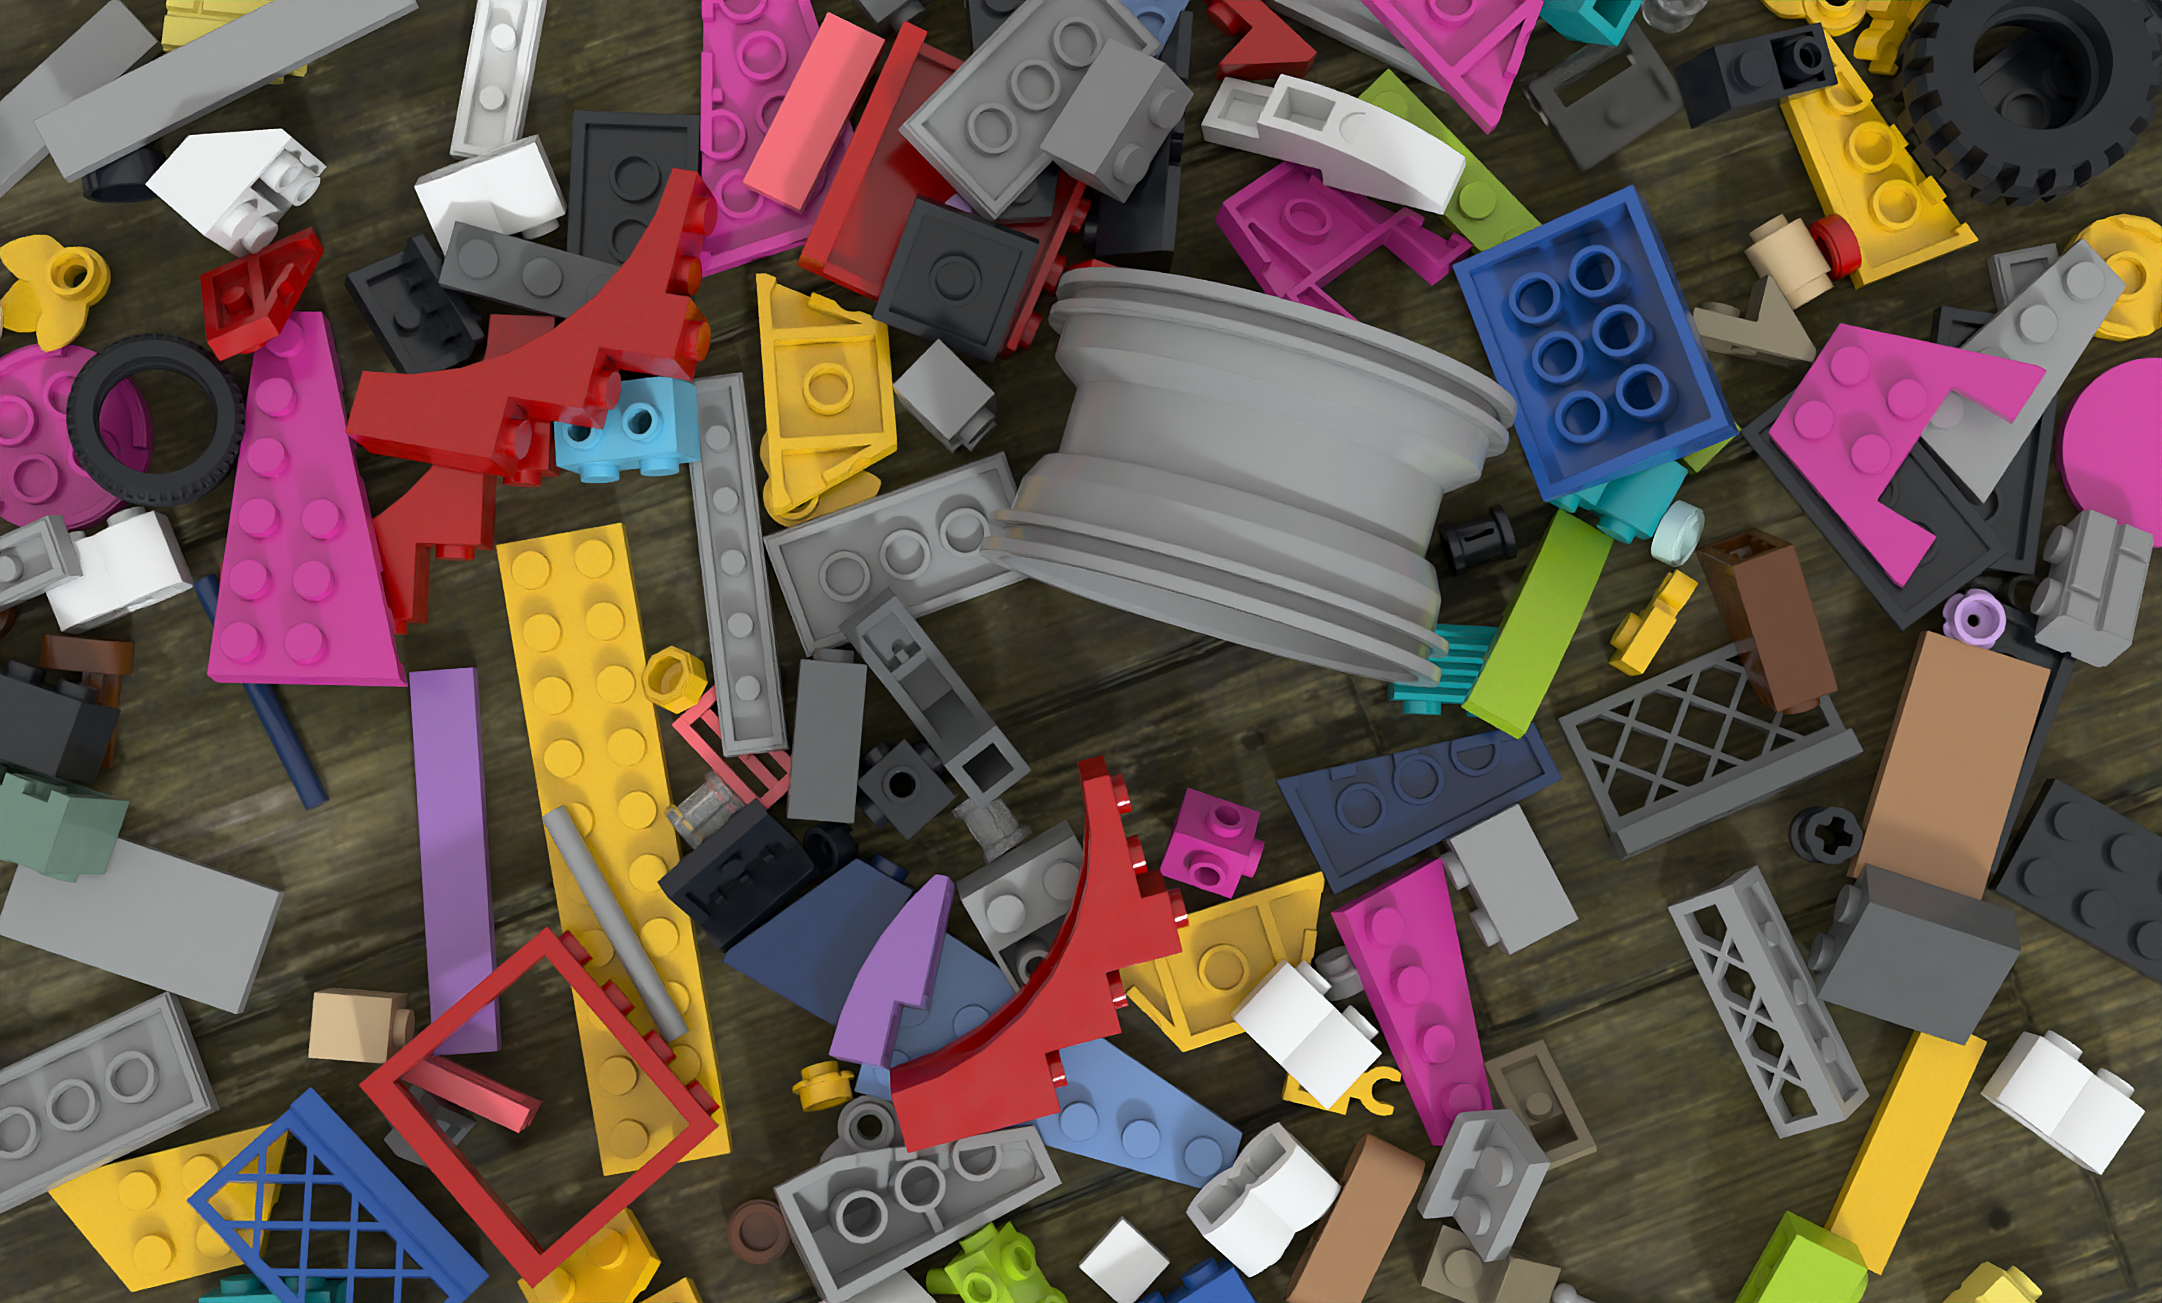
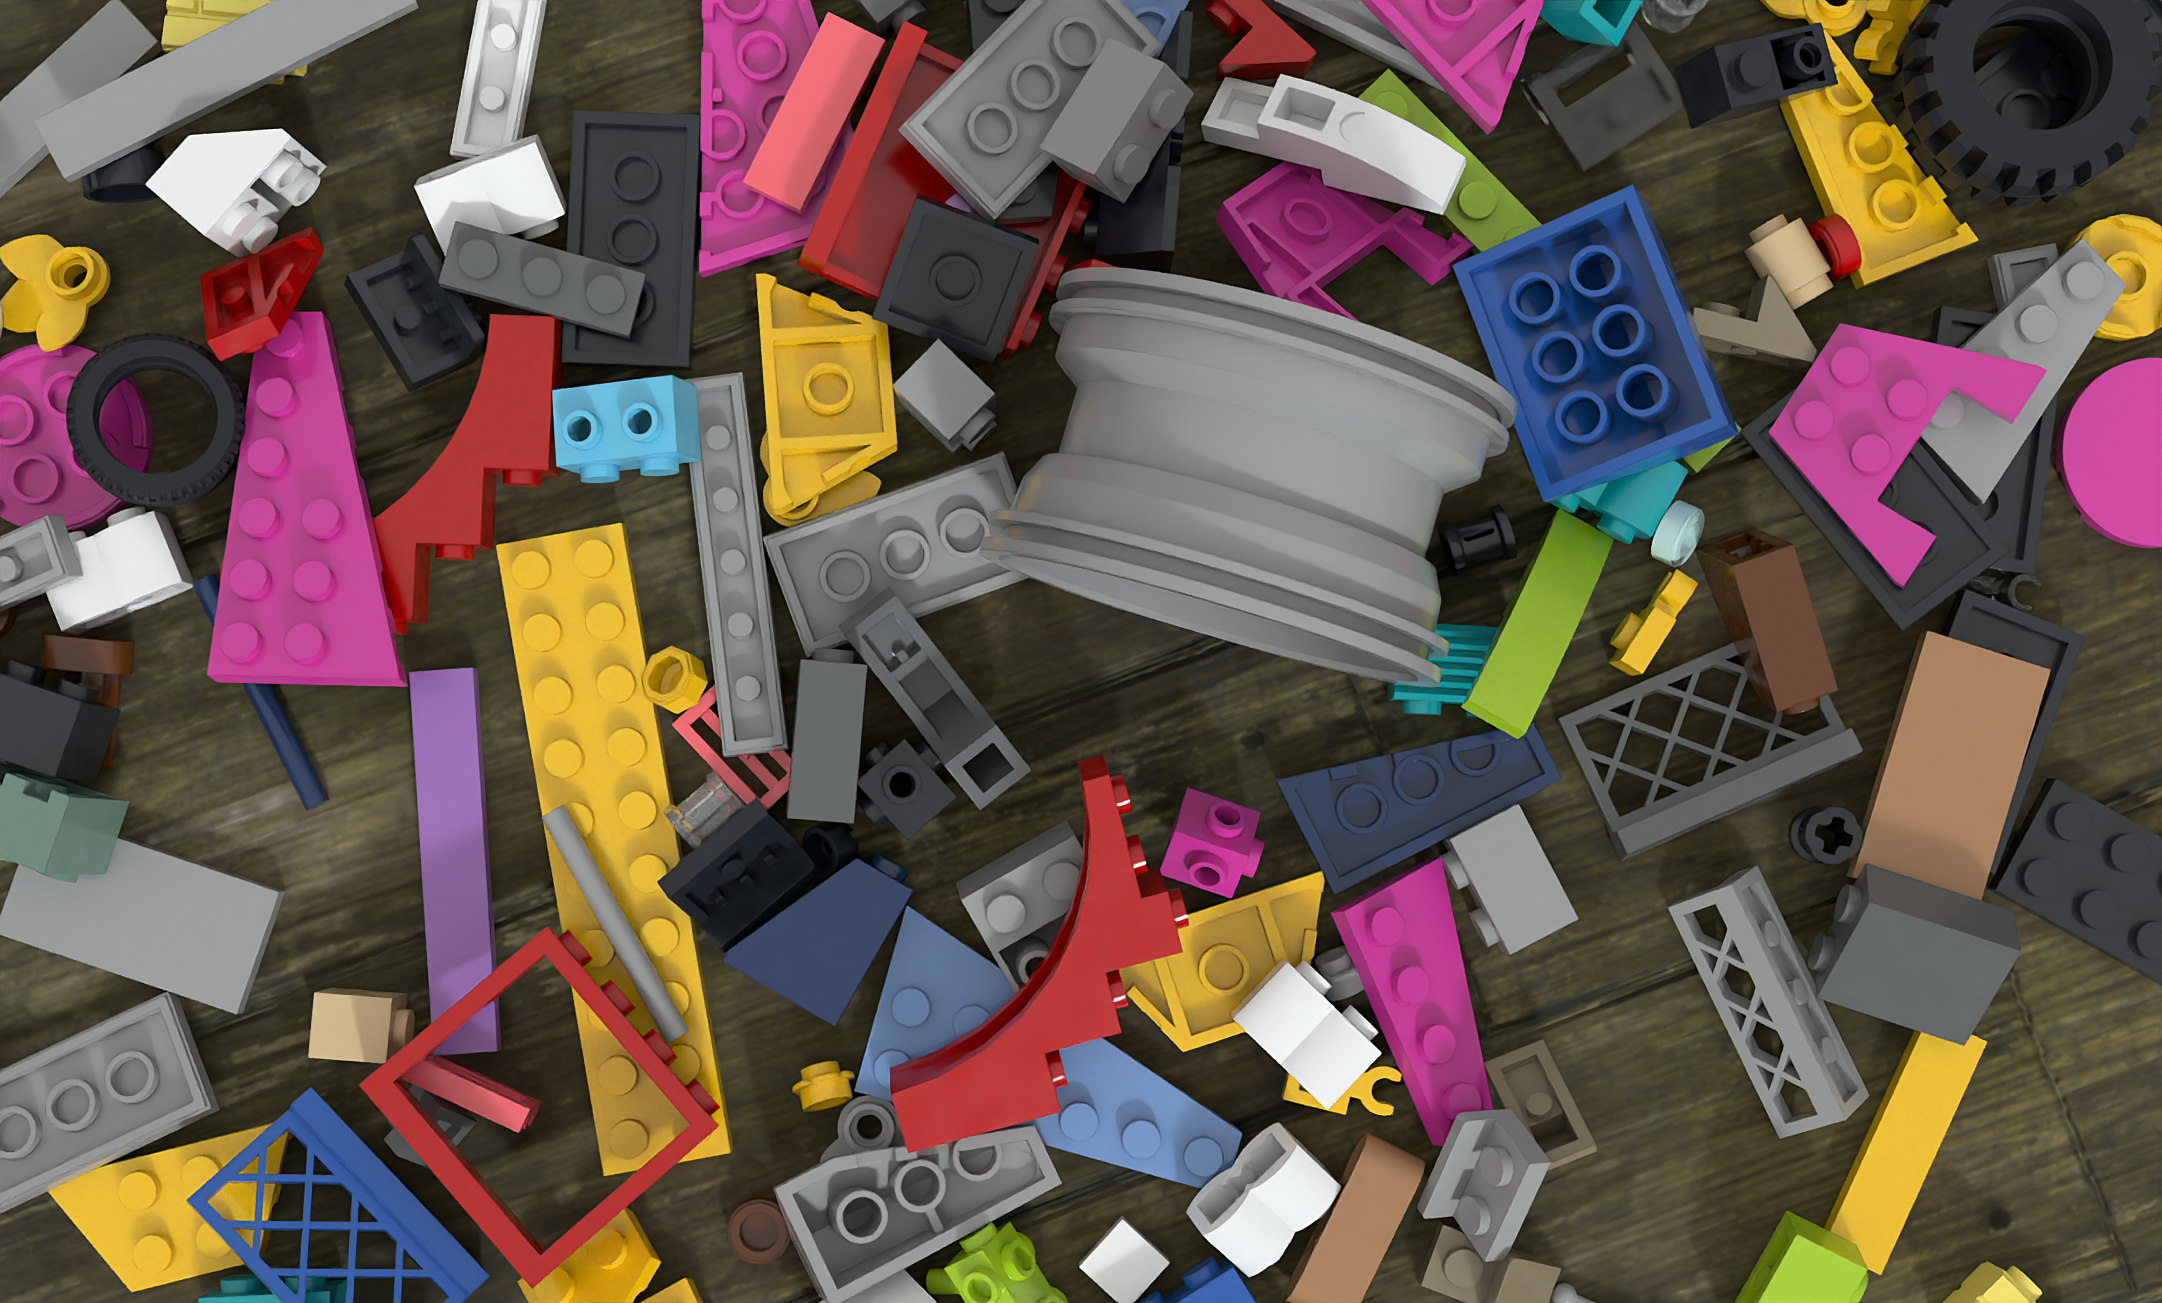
red arch [345,168,718,478] -> none
medium lavender slope [829,874,956,1070] -> none
clear bush [950,795,1033,865] -> none
lavender plate [1942,589,2006,650] -> none
white brick [1980,1030,2145,1175] -> none
light grey brick [2031,509,2154,667] -> none

